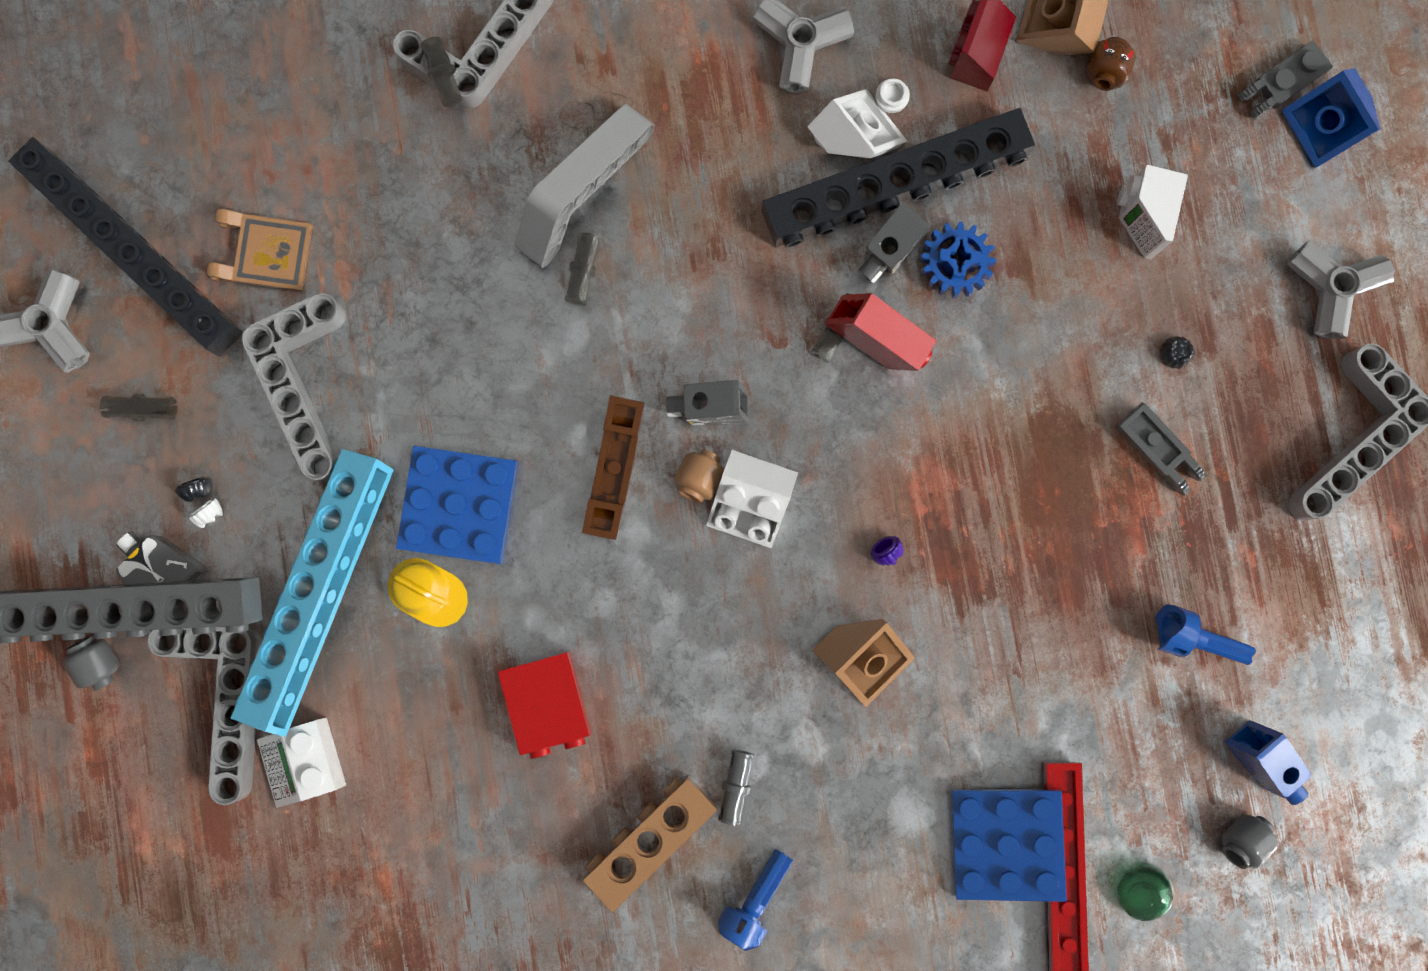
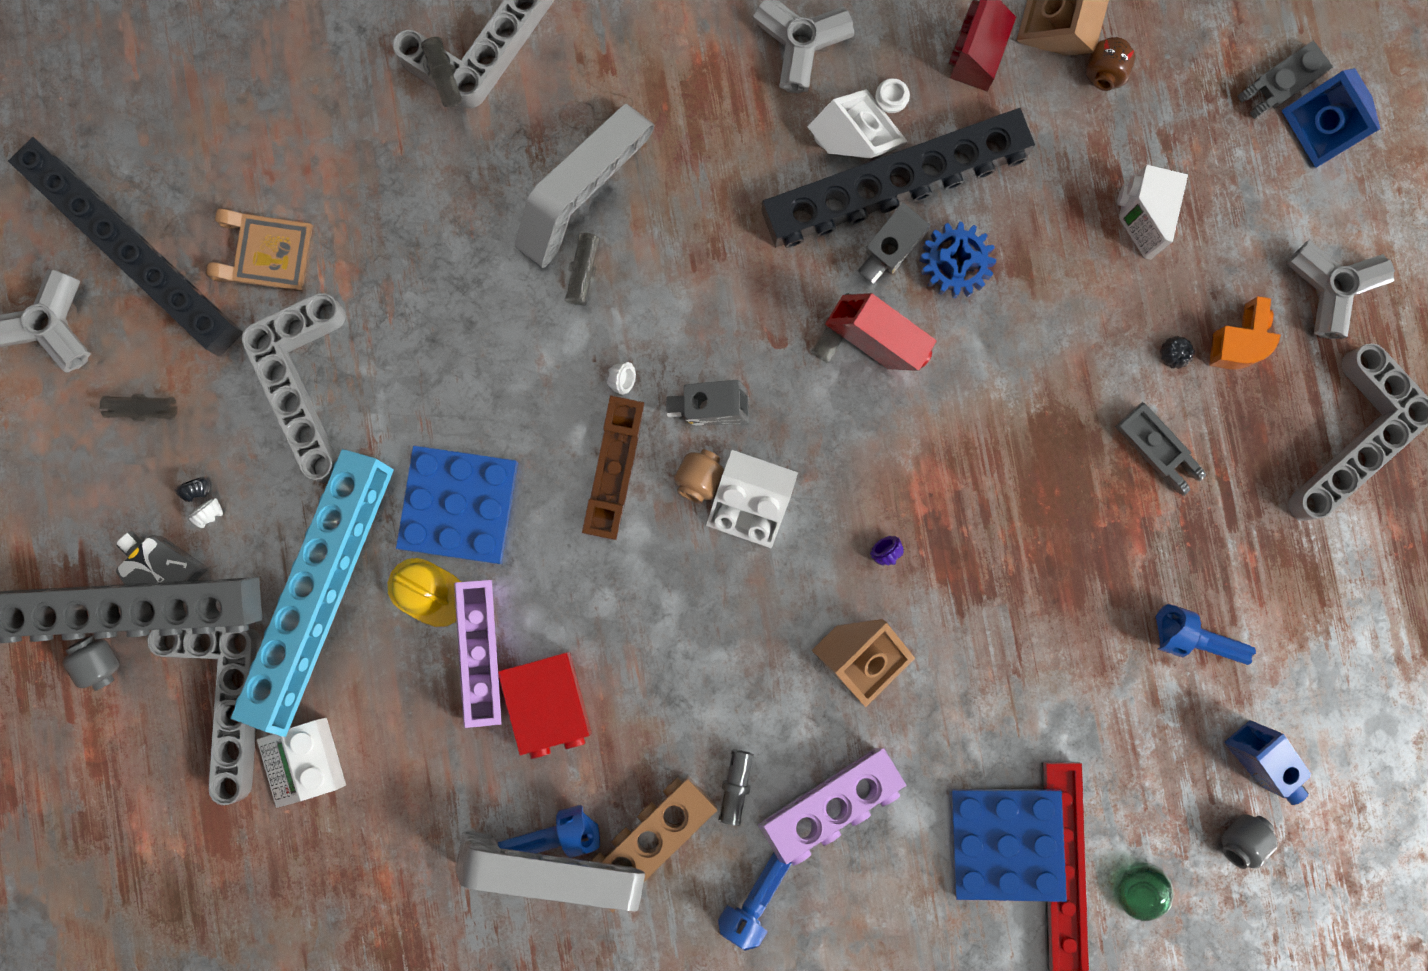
none -> lavender brick [454,580,501,728]
none -> light grey beam [455,832,645,911]
none -> blue piece [497,805,600,858]
none -> white piece [607,362,636,395]
none -> lavender brick [757,748,907,866]
none -> orange brick [1209,296,1281,370]

